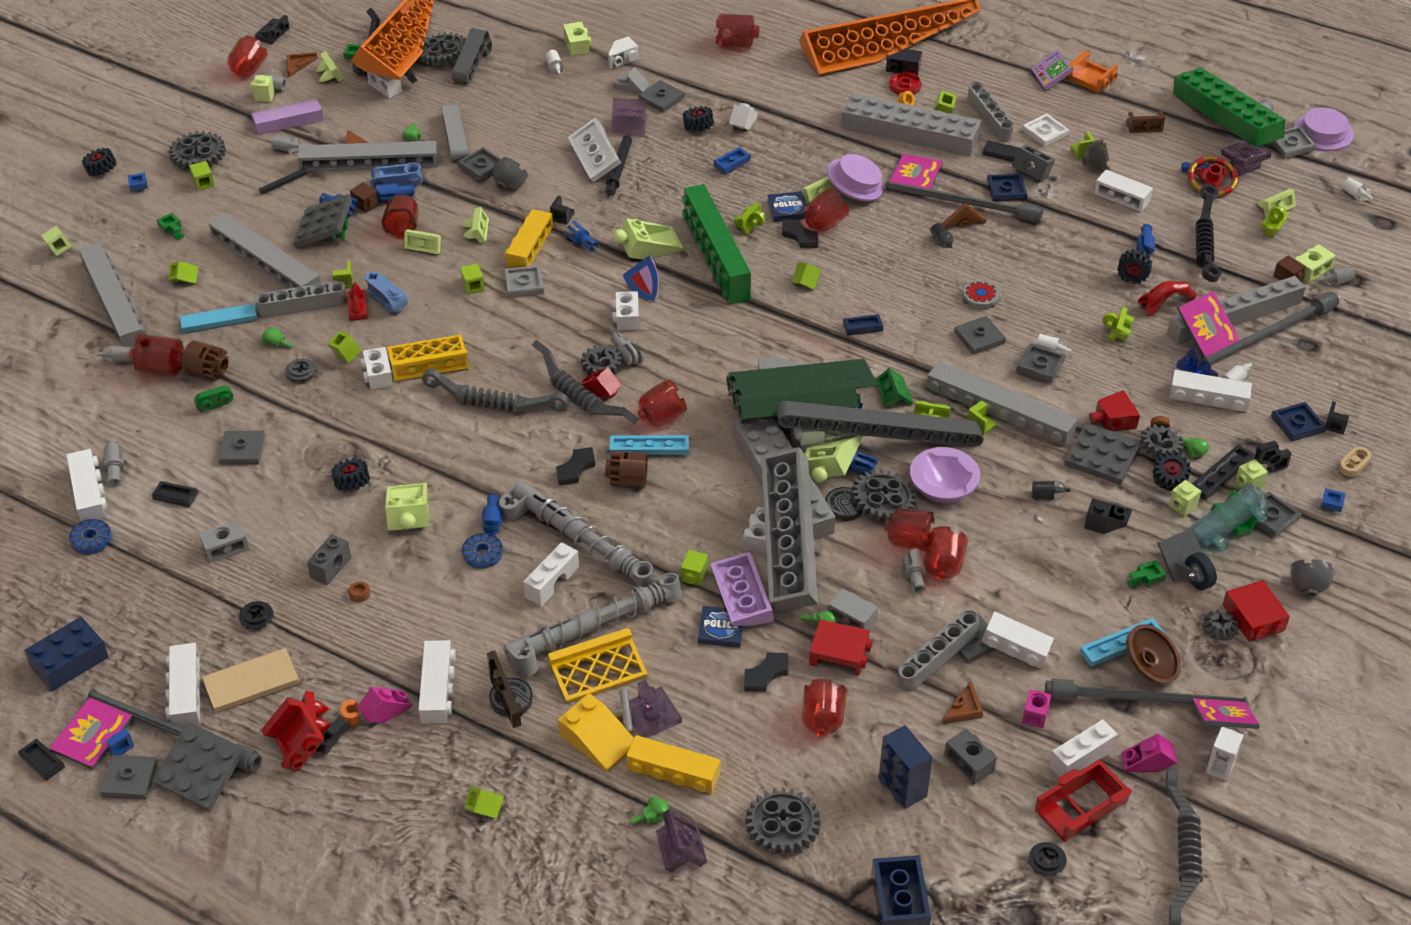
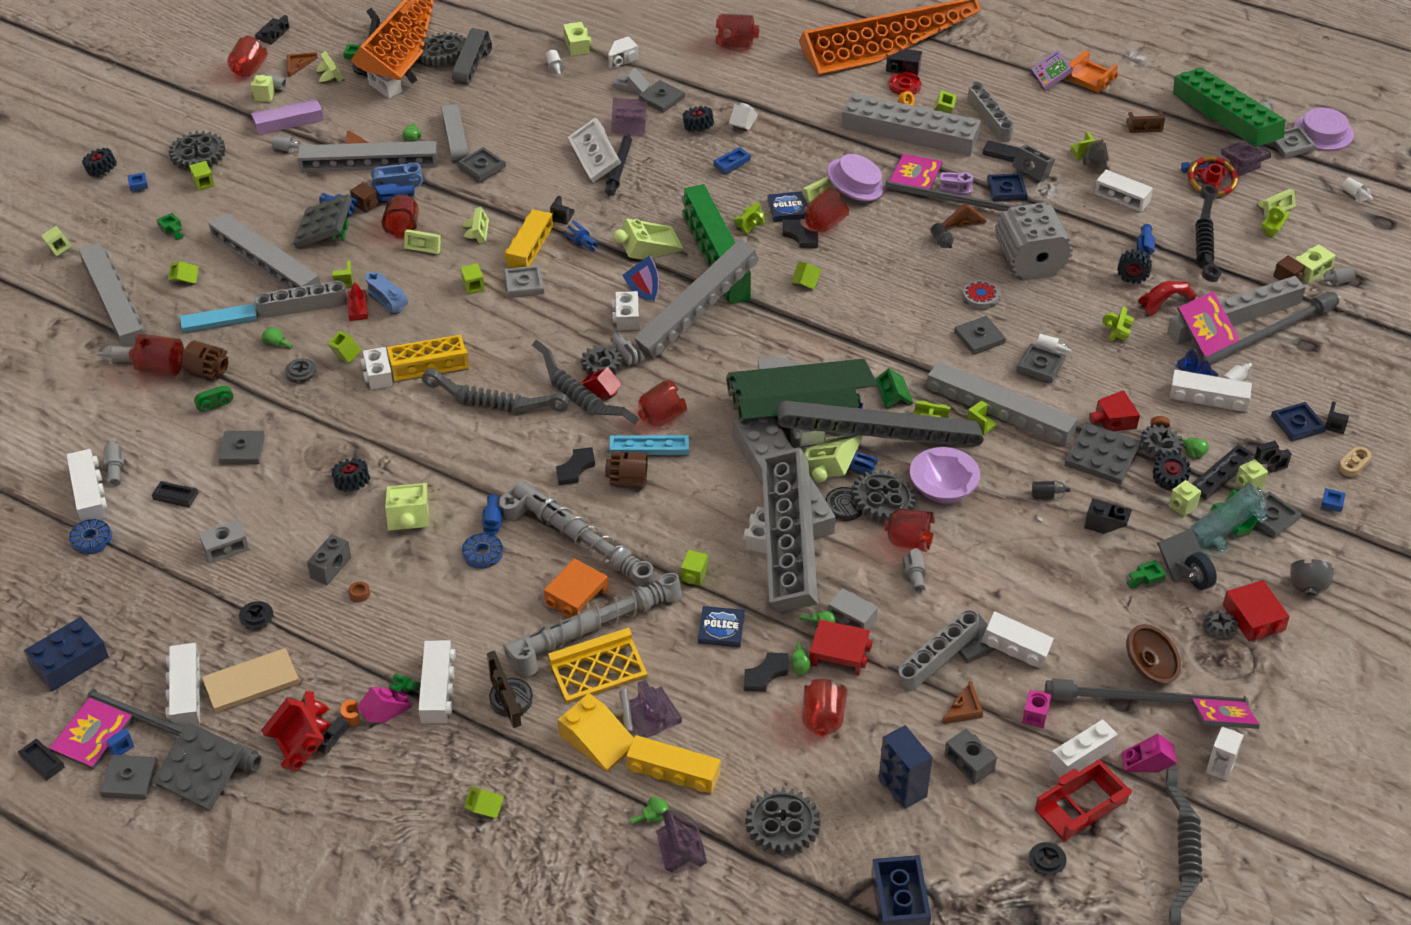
black bar [259,168,307,194] -> none
dark grey cylinder [492,157,528,190] -> none
white arch [523,542,579,607] -> none
lavender slope [710,552,774,626] -> none
dark blue tile [843,314,884,336] -> none
clear red cylinder [923,526,969,579] -> none
white tile [1022,114,1070,147] -> none
medium azure plate [1080,618,1165,667] -> none
none -> green plate [389,673,421,693]
none -> orange panel [544,558,609,618]
none -> light grey brick [634,239,759,359]
none -> bright green piece [792,642,810,676]
none -> lavender piece [940,172,973,196]
none -> light grey piece [995,202,1073,281]

